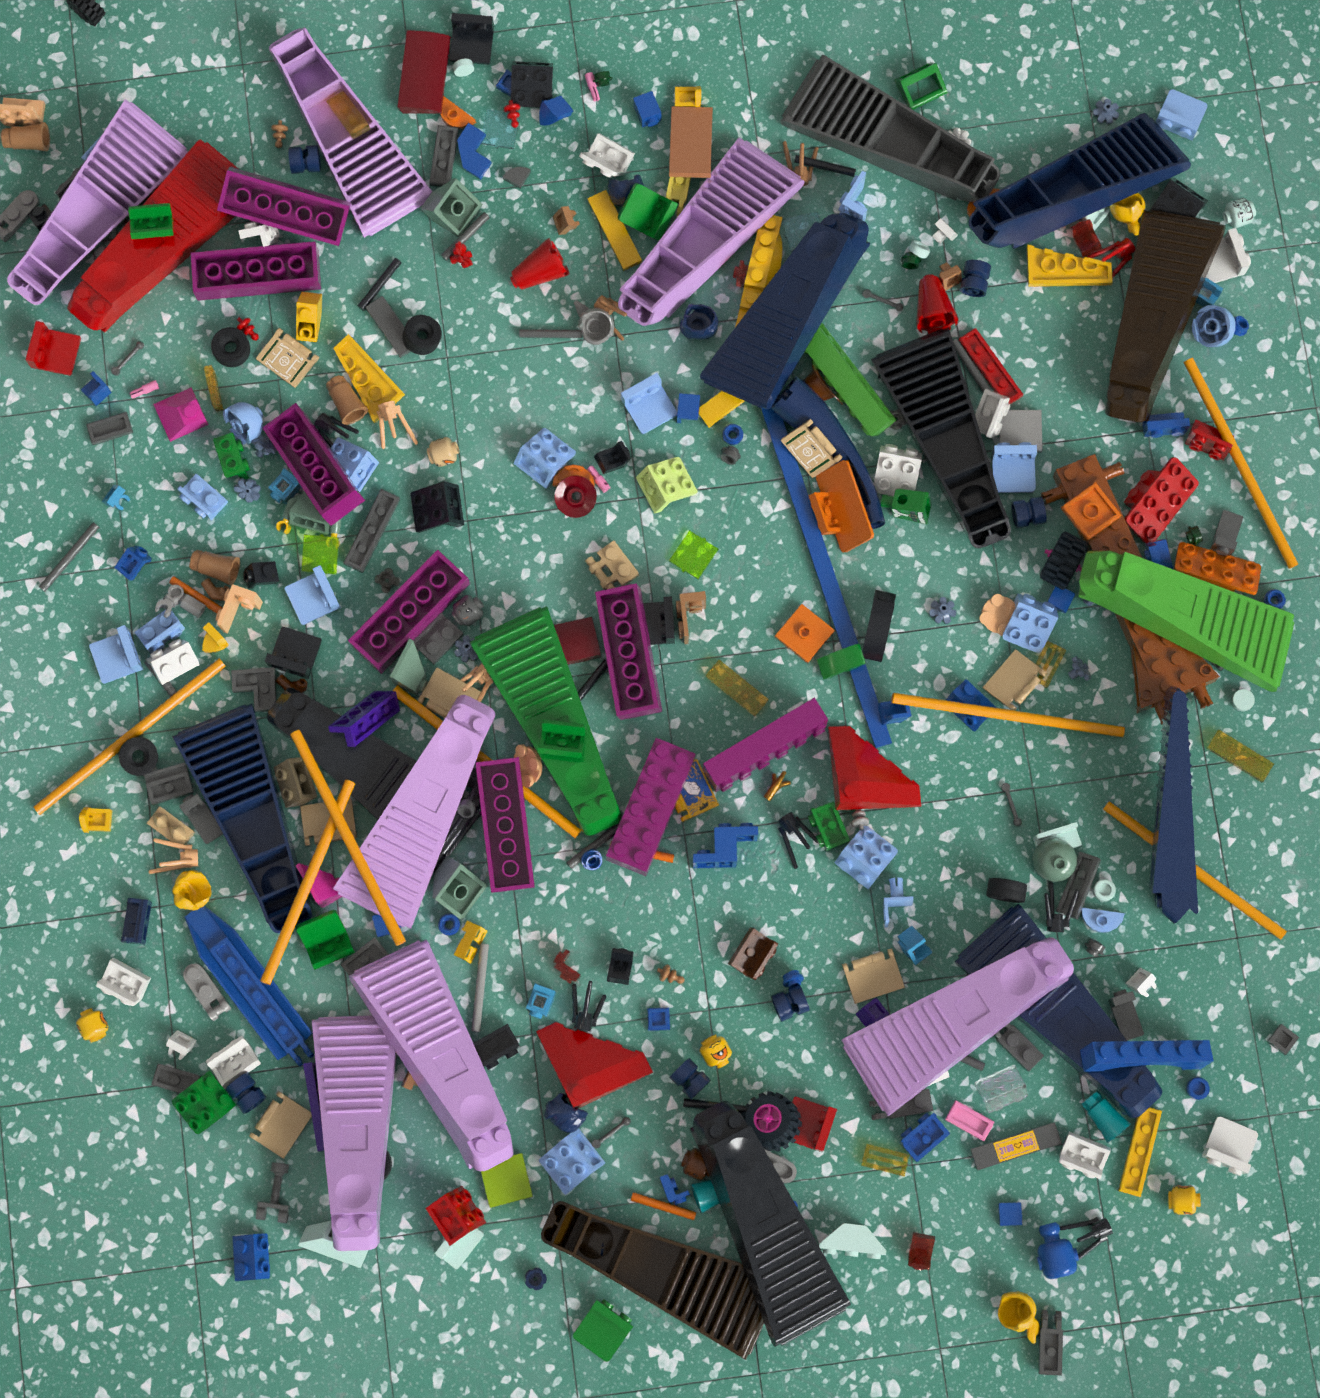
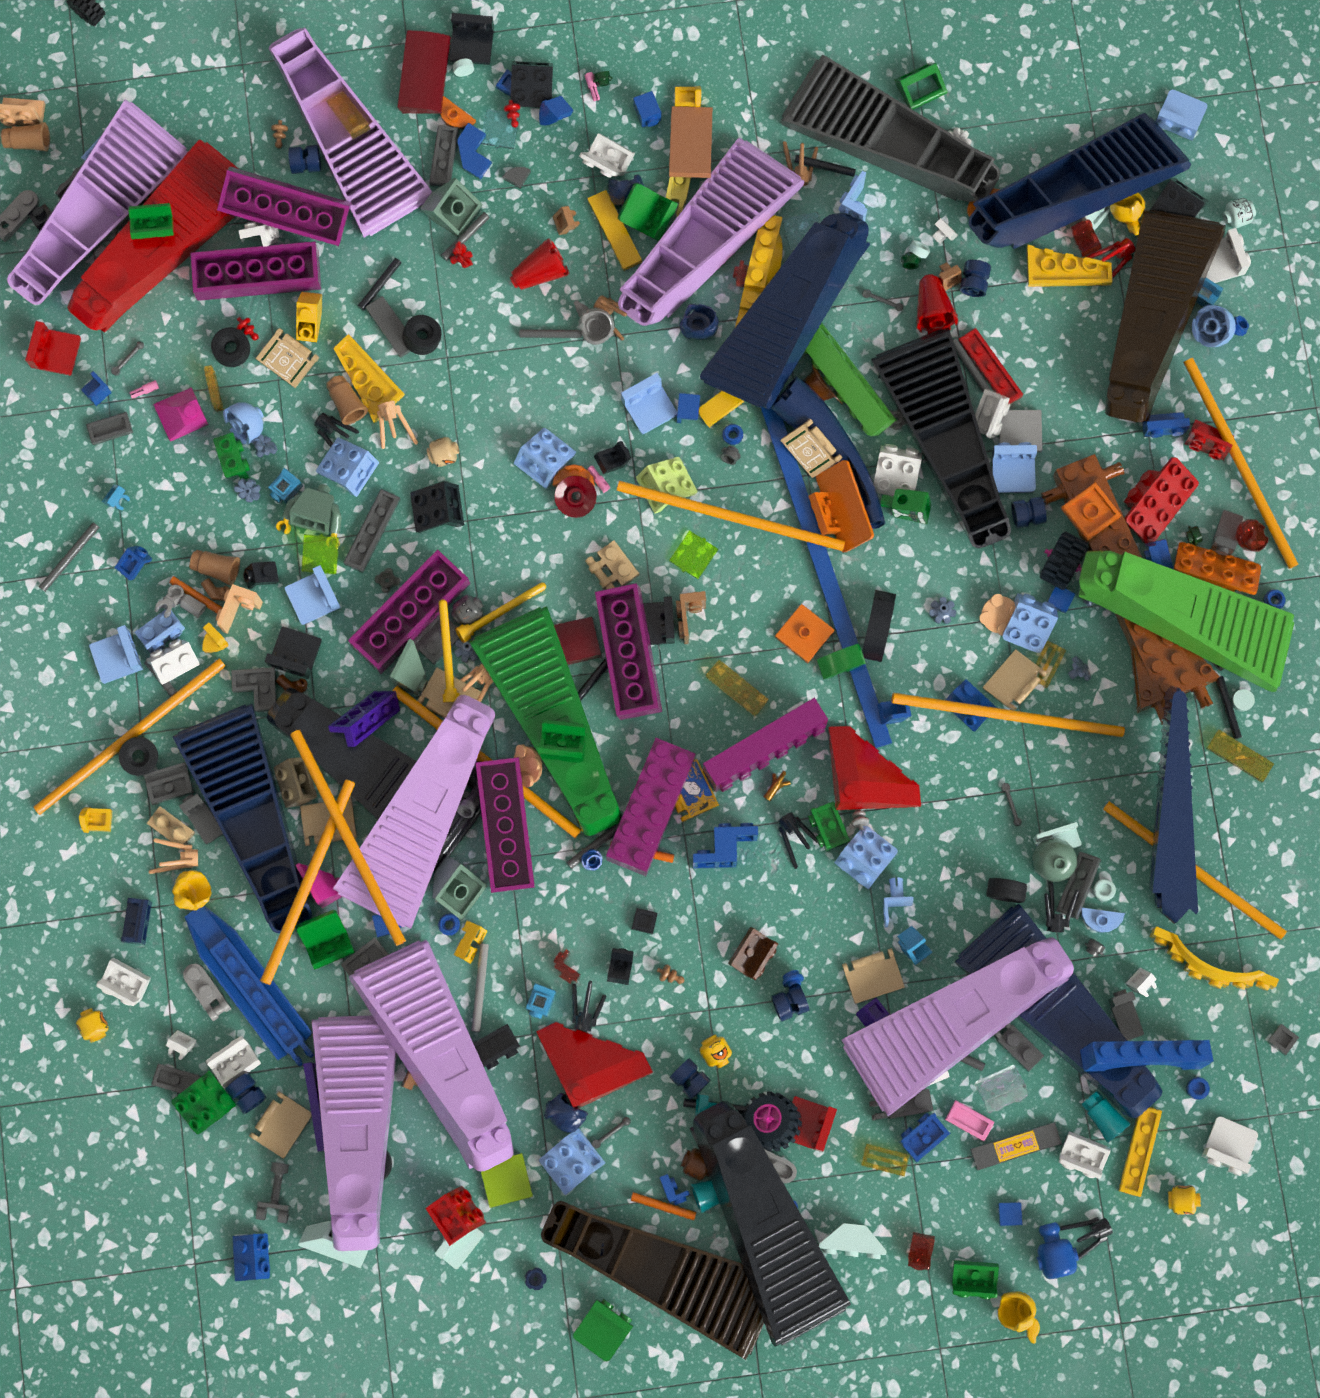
light blue bracket [177,474,228,520] -> none
magenta brick [263,403,365,526] -> none
blue tile [647,1008,670,1031] -> none
dark grey hinge [1038,1310,1063,1376] -> none
sand blue plant [1093,99,1119,124] -> none
none -> yellow piece [439,599,460,703]
none -> yellow piece [455,582,546,643]
none -> light orange piece [617,480,845,551]
none -> black tile [632,908,658,935]
none -> teal tile [695,1095,718,1116]
none -> green bracket [951,1260,999,1299]
none -> yellow piece [1150,926,1279,991]
none -> black bar [1216,676,1242,740]
none -> clear red hair [1236,519,1269,552]

